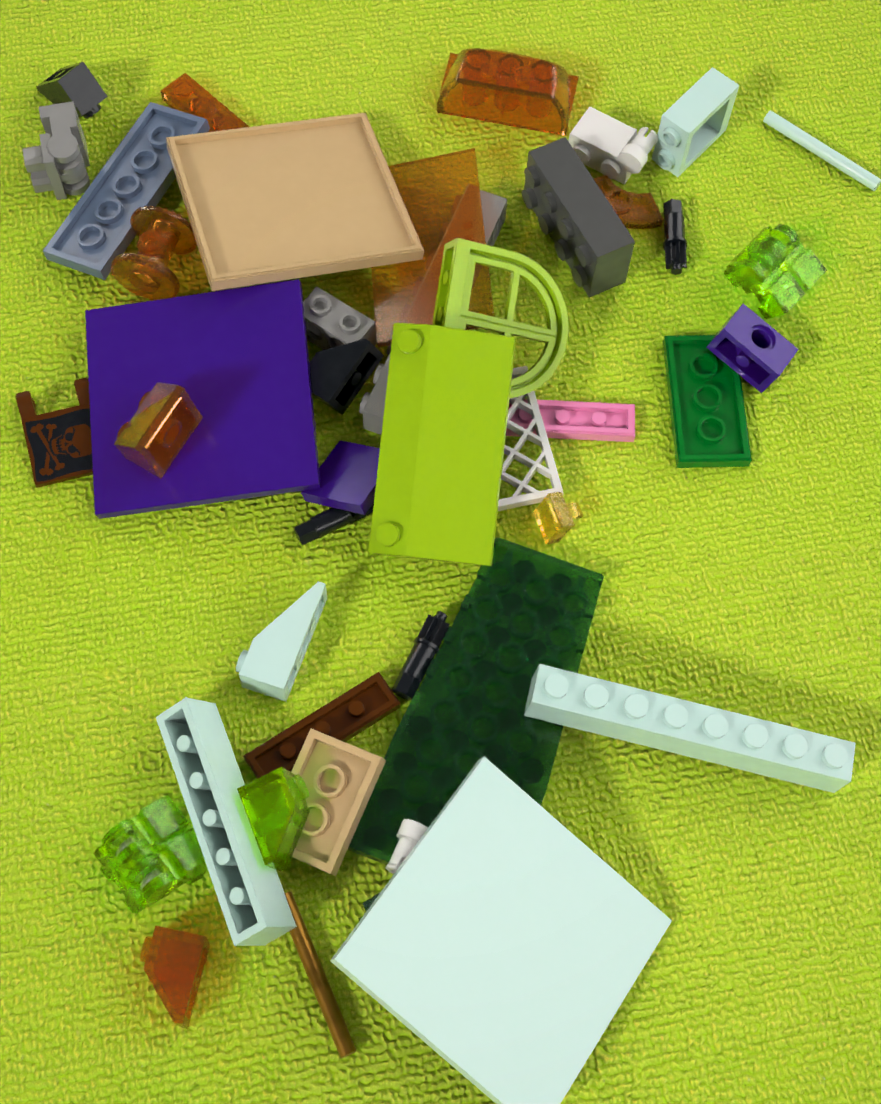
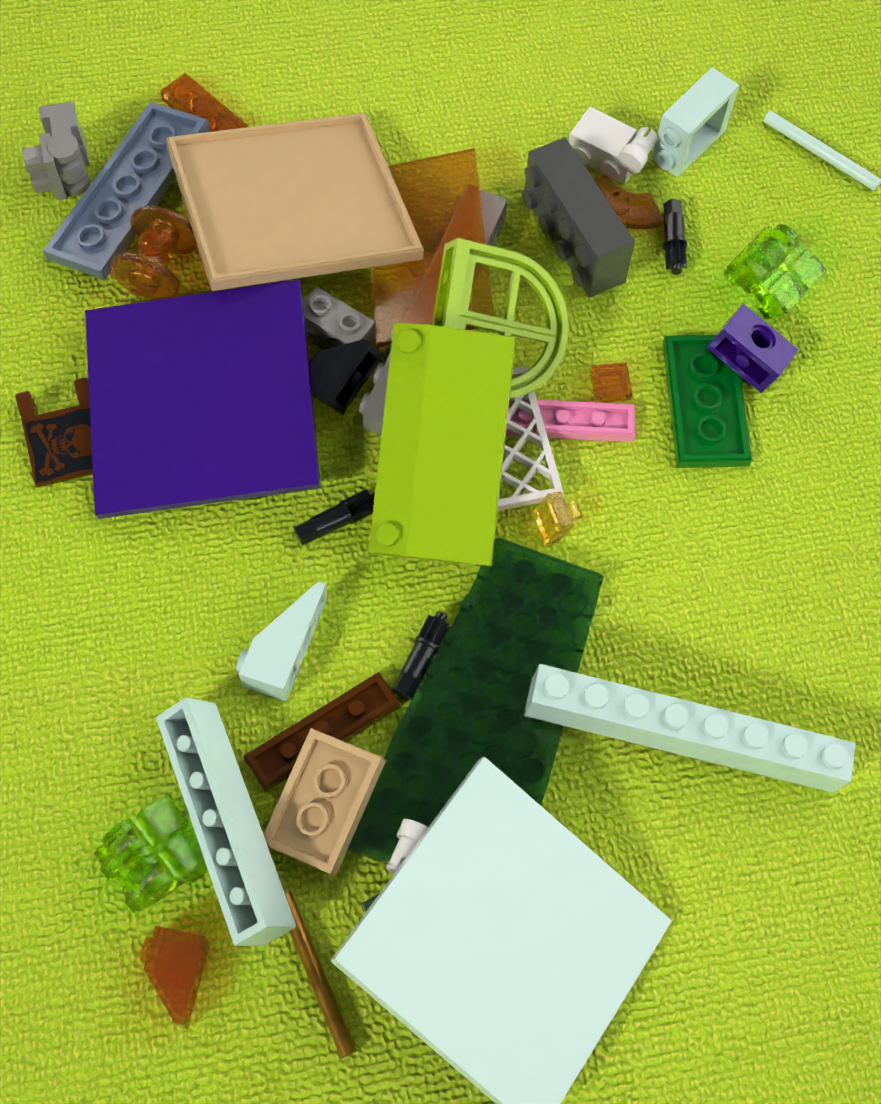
black slope [36,61,108,119] -> none
clear orange slope [114,382,203,479] -> none
clear neon green slope [237,767,310,871] -> none
dark purple tile [301,440,380,515] -> none
clear orange windscreen [437,48,579,136] -> none
none -> clear orange tile [590,362,632,402]

